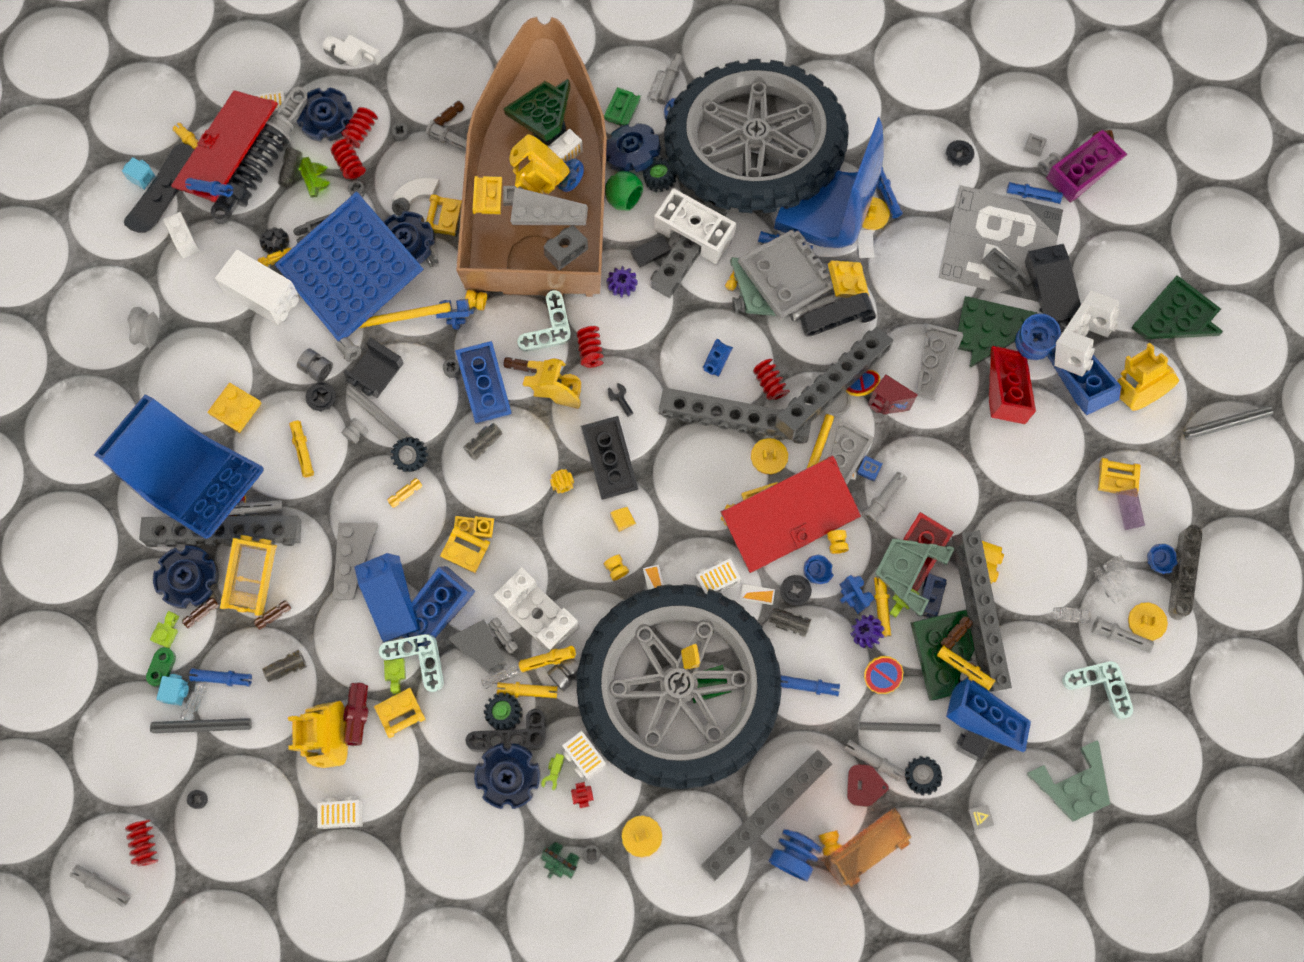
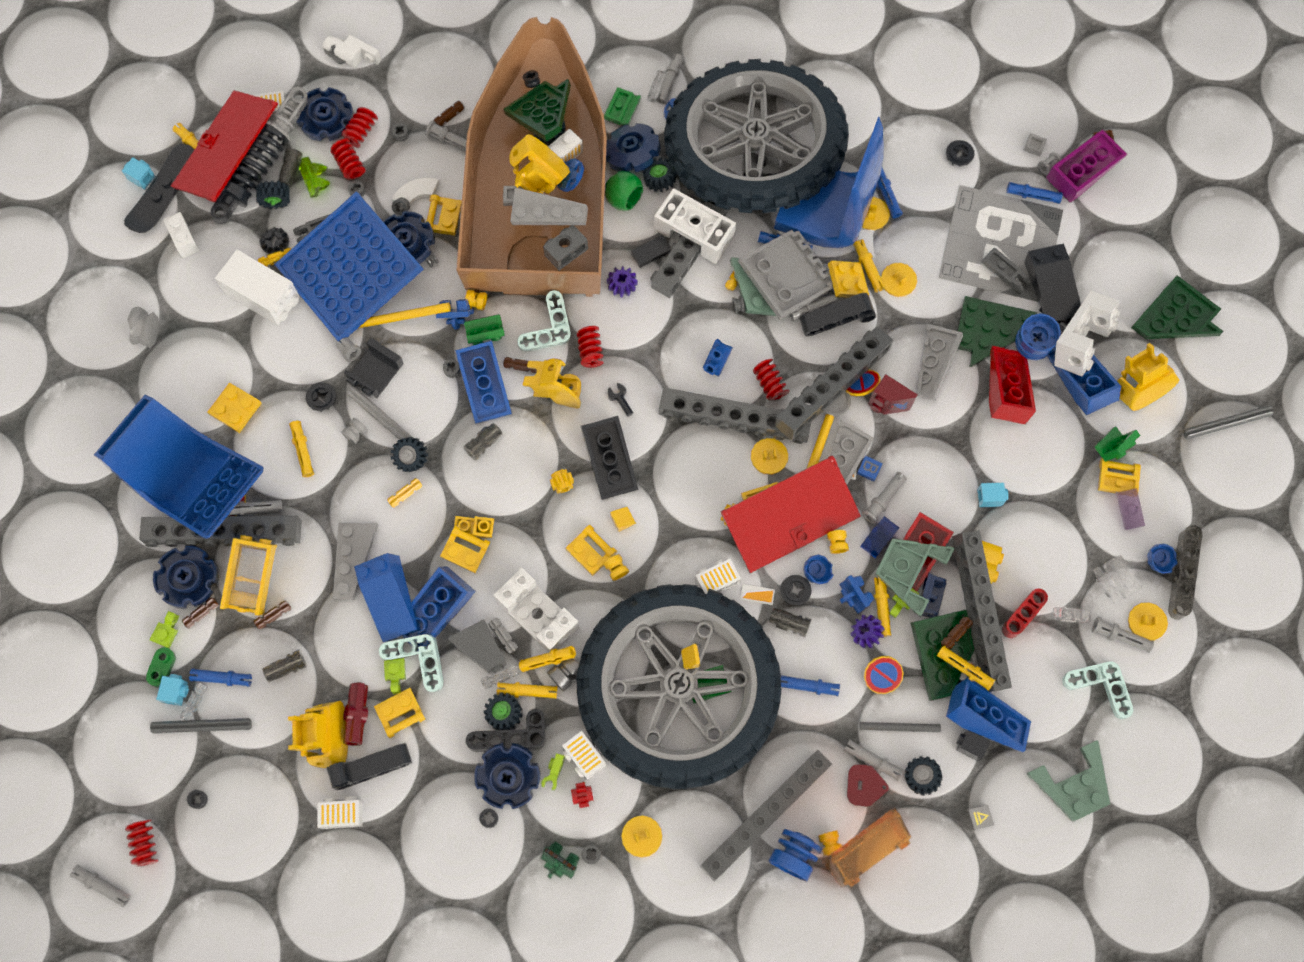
blue pin [185,178,233,197] -> none
flat silver wheel [297,348,333,382] -> none
yellow plate [473,176,503,214] -> none
sticker [643,565,664,590] -> none
none -> black wheel [256,180,290,209]
none -> black beam [326,743,412,790]
none -> green bracket [464,314,505,345]
none -> black bush [479,809,498,828]
none -> black bush [523,70,540,88]
none -> yellow plate [565,524,617,576]
none -> yellow pin [853,239,886,293]
none -> clear blue slope [860,516,900,558]
none -> yellow piece [881,263,917,297]
none -> medium azure brick [977,483,1008,507]
none -> red beam [1002,588,1048,639]
none -> green bracket [1095,427,1141,462]

